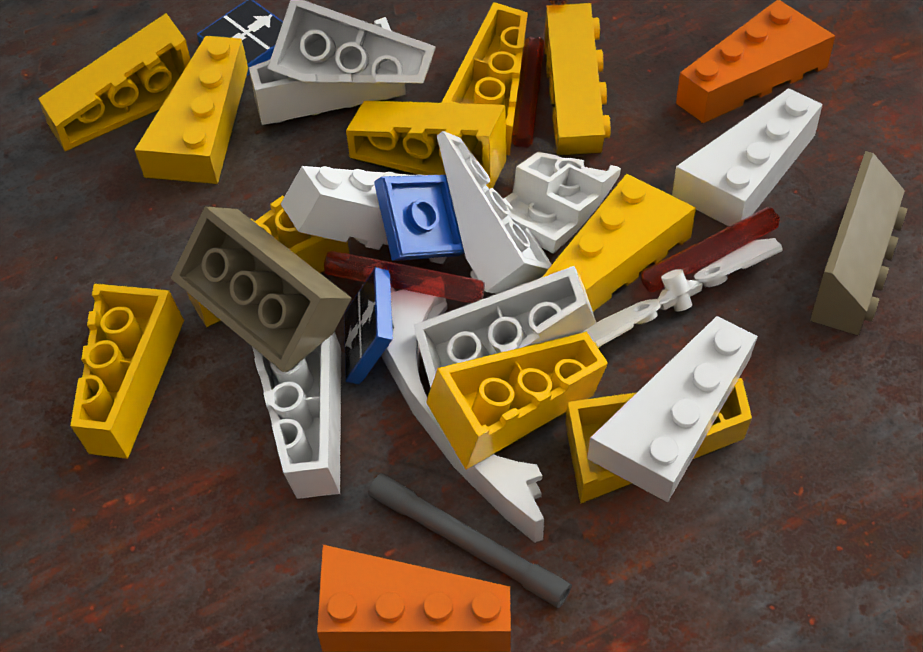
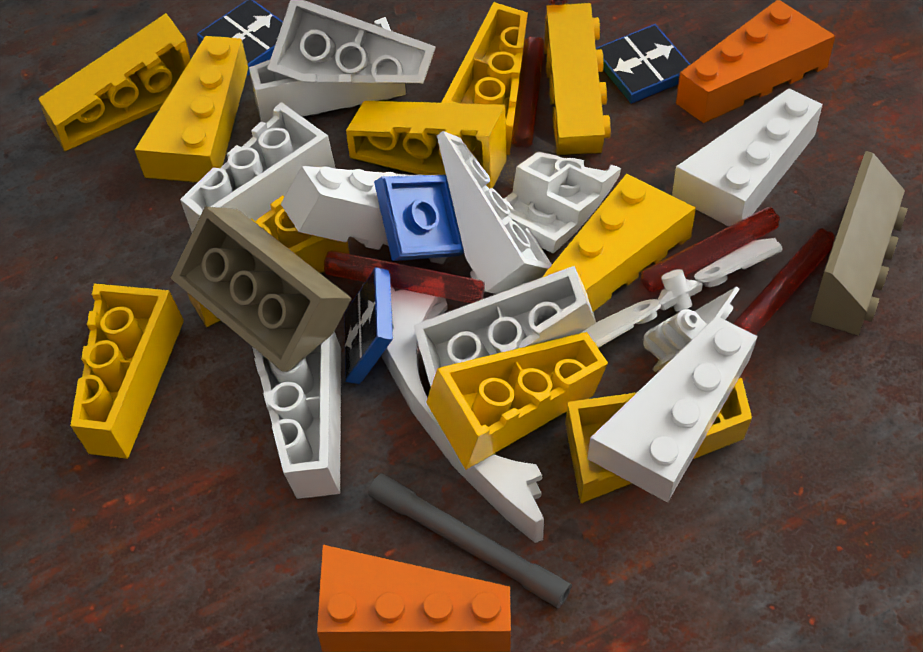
none -> white wedge [180,102,336,232]
none -> black tile [596,24,691,104]
none -> white hinge [643,286,740,372]
none -> clear red axle [732,228,835,335]

